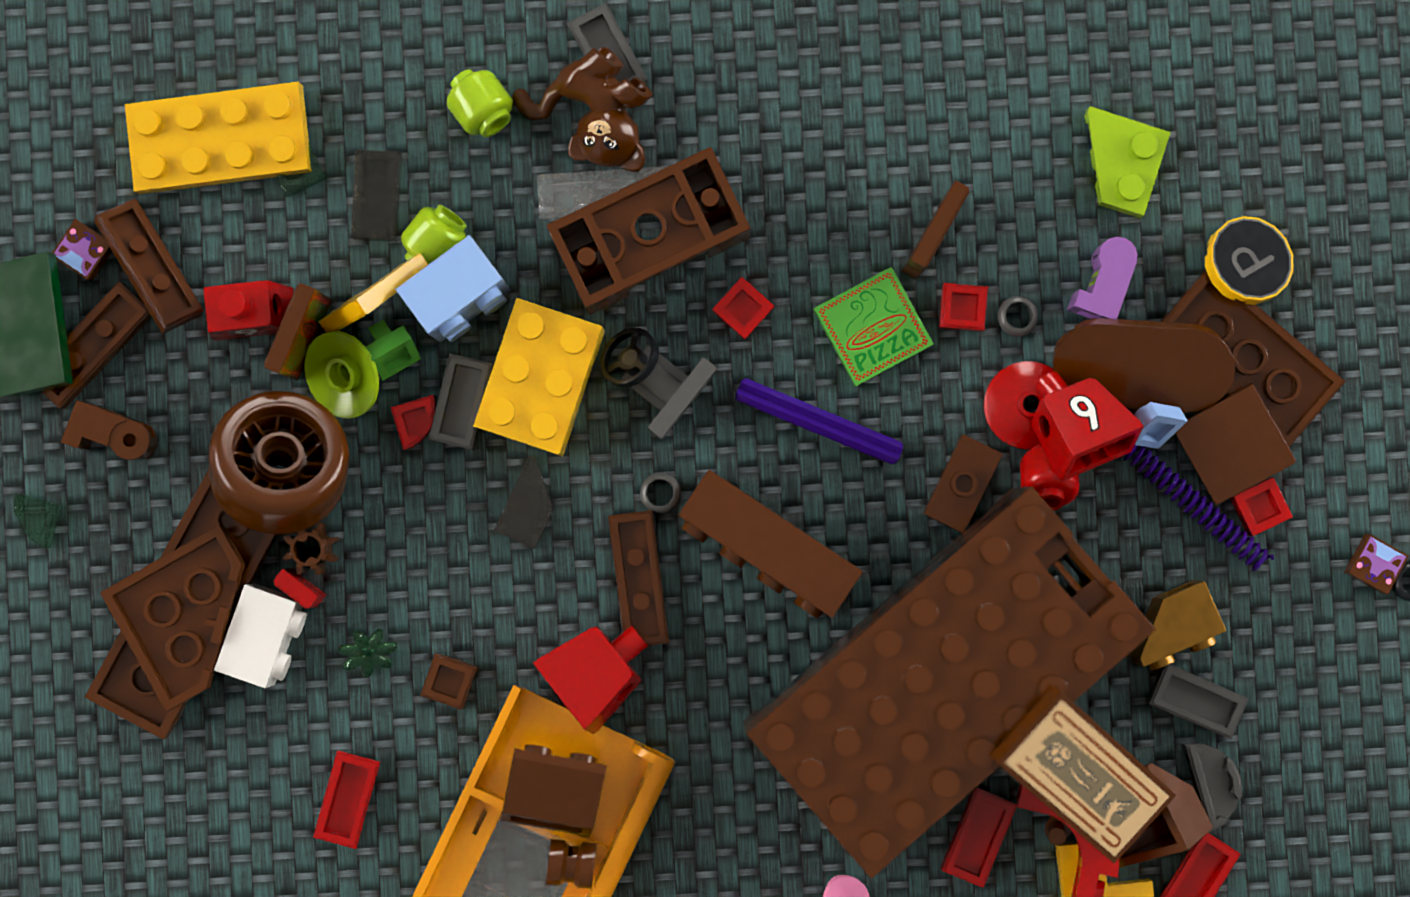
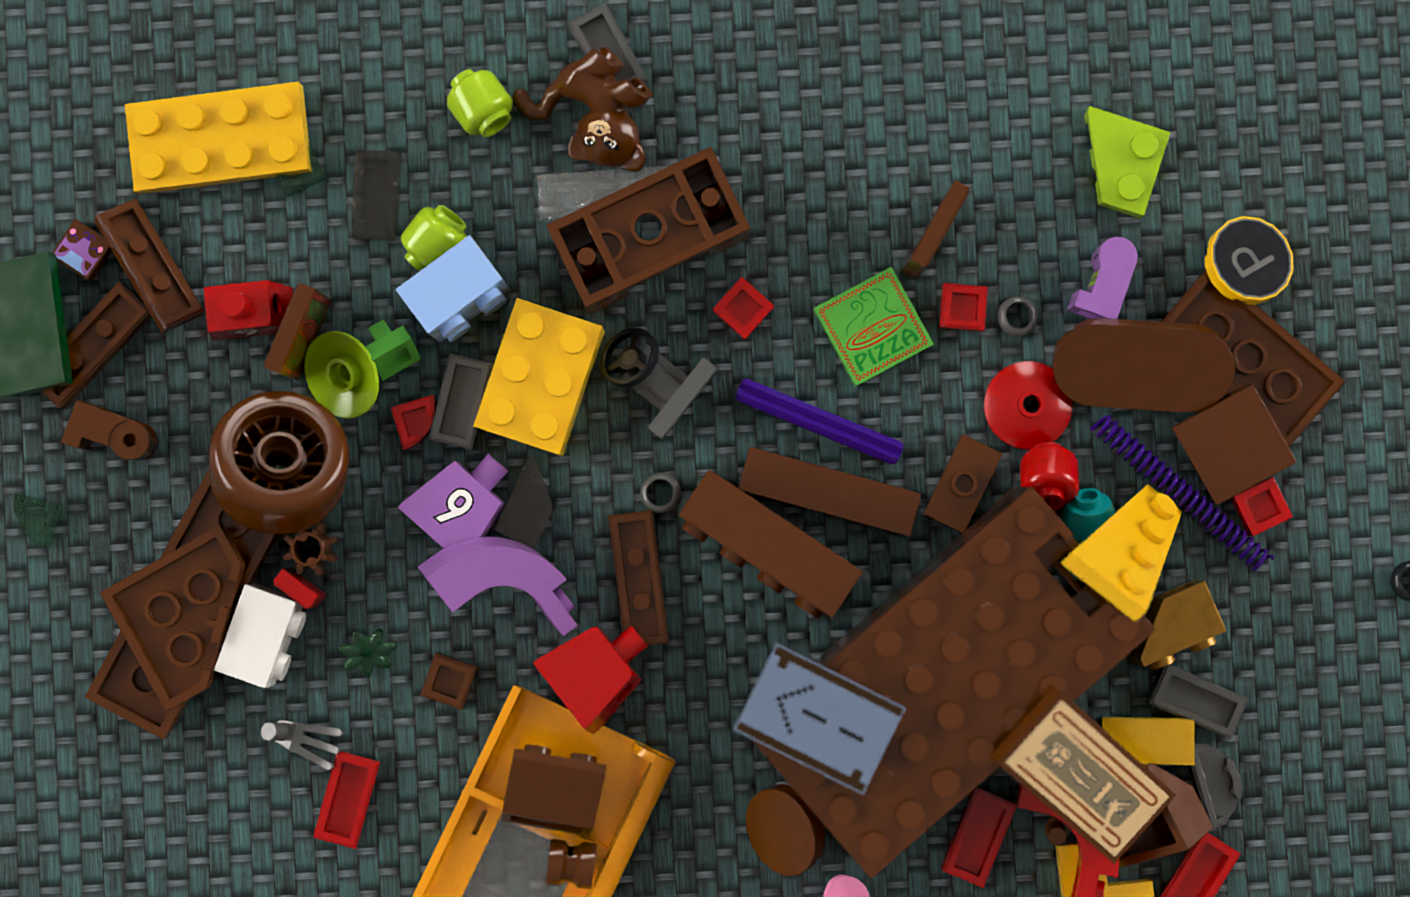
yellow tile [319,253,428,332] -> none
red torso [1032,371,1144,481] -> none
light blue plate [1134,402,1187,449] -> none
tile [1344,534,1409,595] -> none
none -> dark grey piece [261,720,344,770]
none -> medium lavender torso [398,454,508,548]
none -> medium lavender arch [418,537,577,636]
none -> sand blue tile [734,643,906,795]
none -> reddish brown tile [738,447,921,537]
none -> reddish brown tile [746,784,825,876]
none -> teal cone [1059,488,1116,545]
none -> yellow wing [1061,484,1182,622]
none -> yellow tile [1102,717,1195,766]

